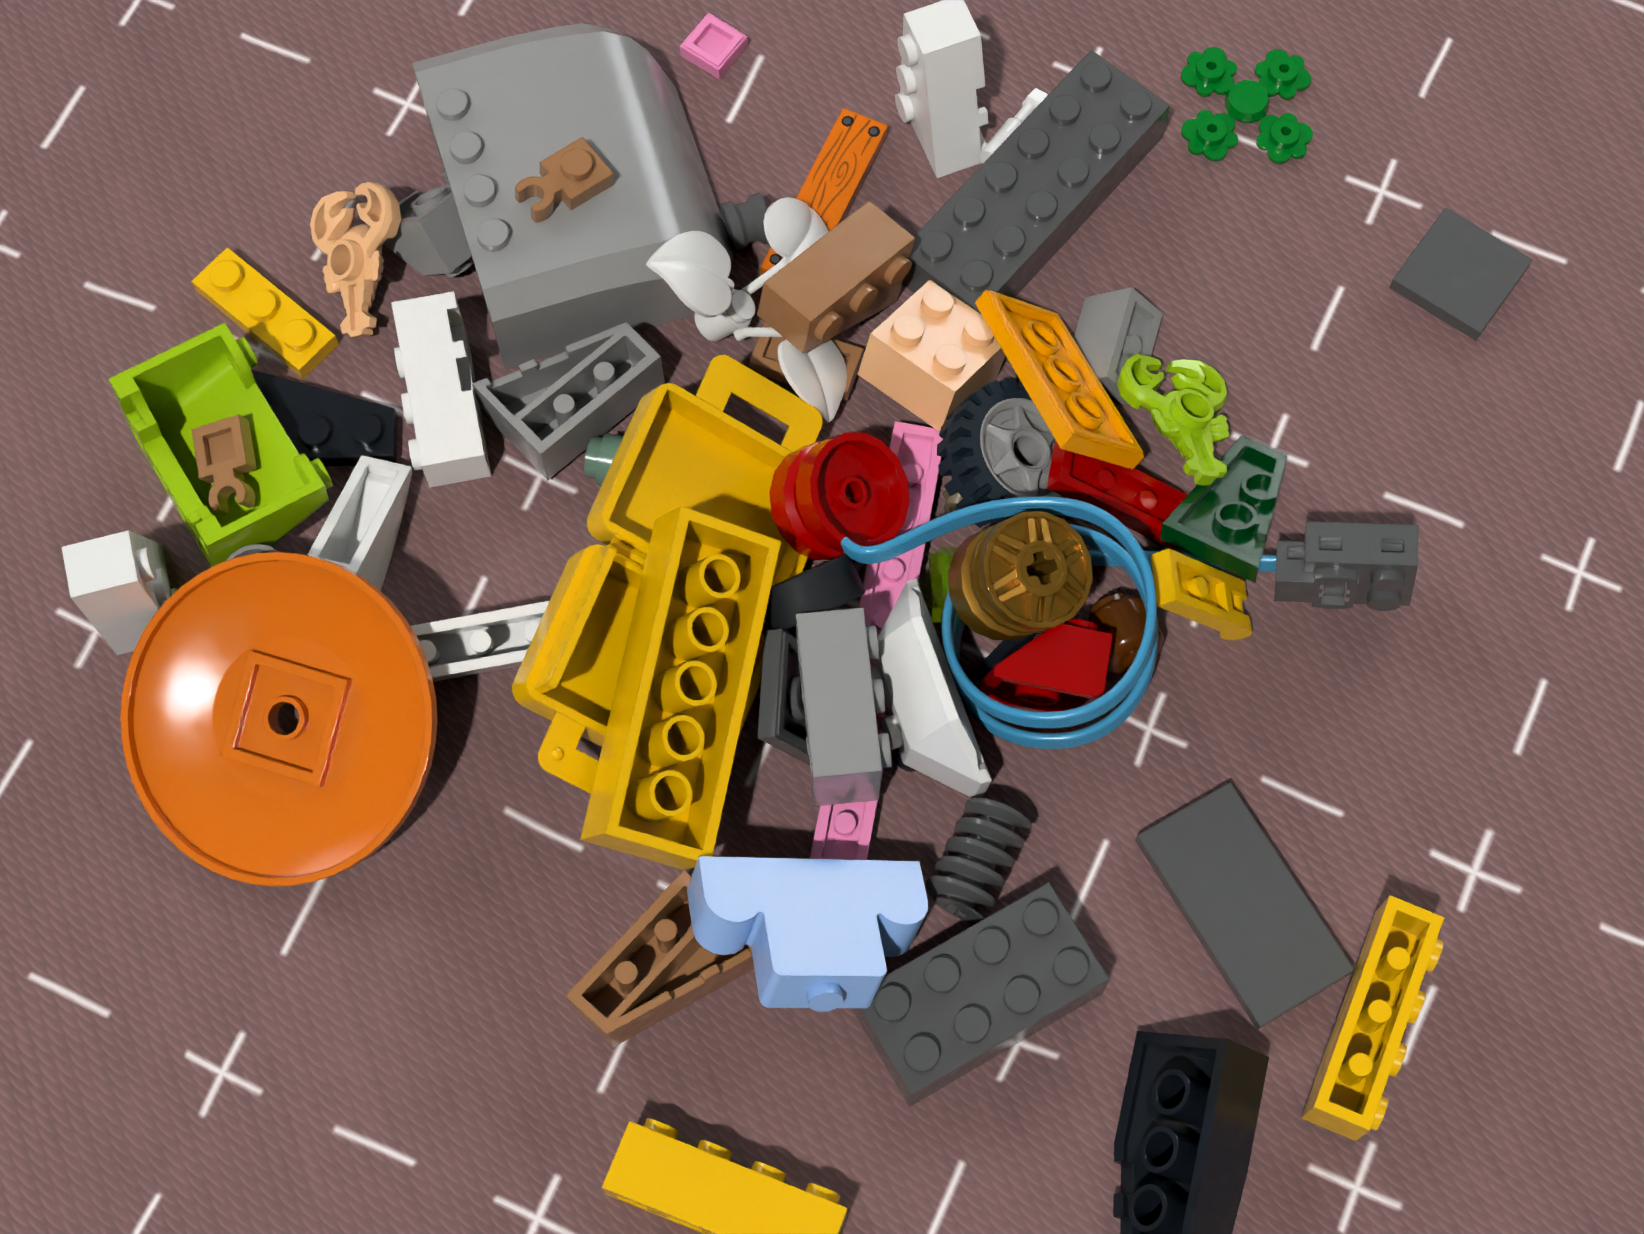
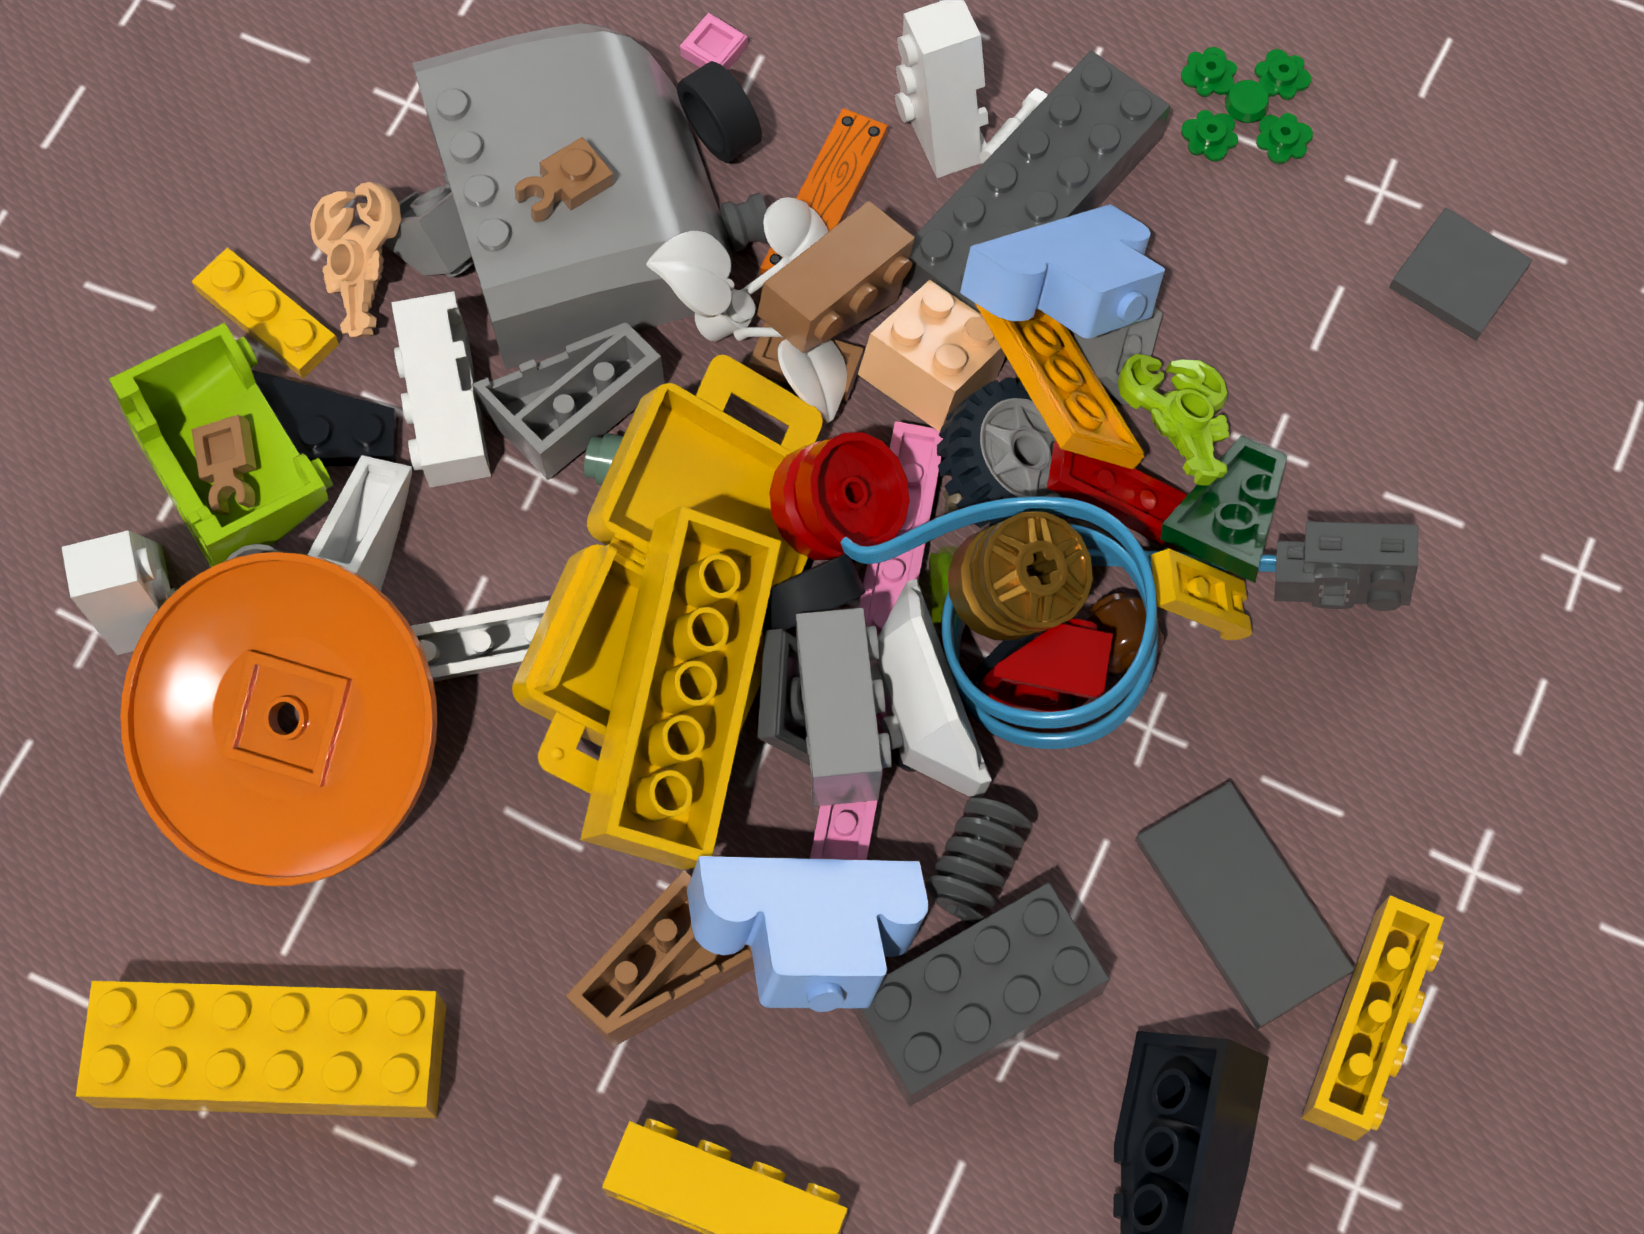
none -> yellow brick [76,981,447,1119]
none -> black tyre [677,61,762,163]
none -> light blue brick [960,204,1165,339]

